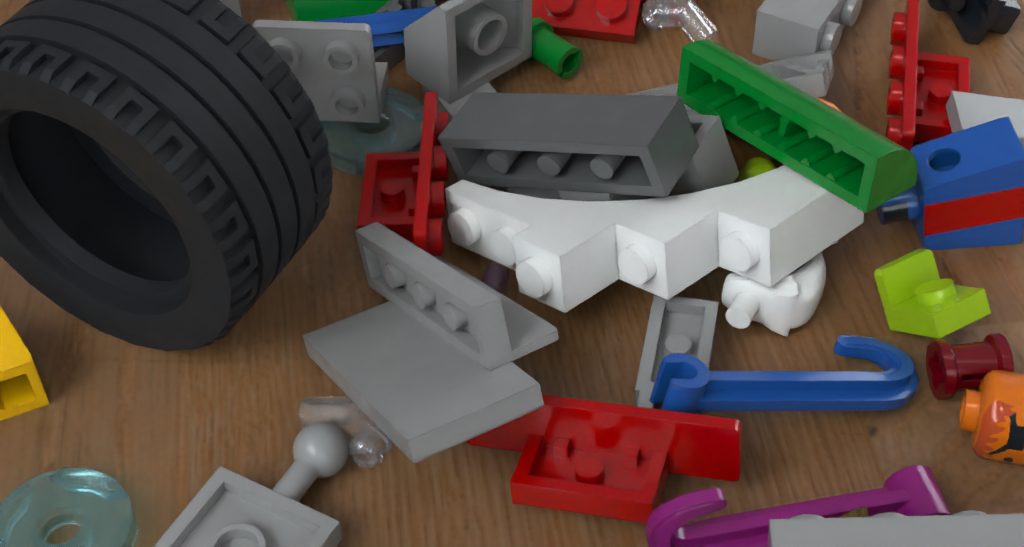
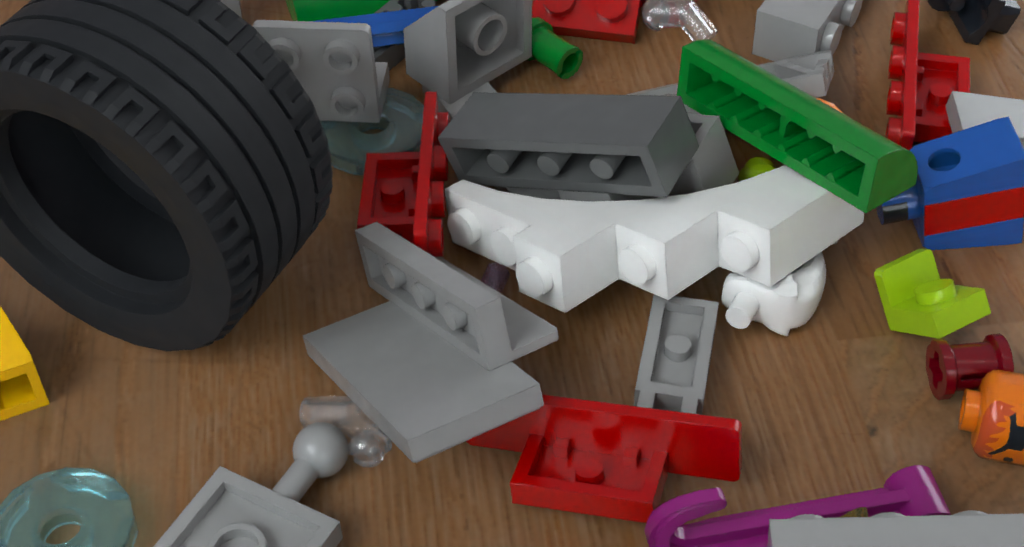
blue piece [649,335,919,414] -> none

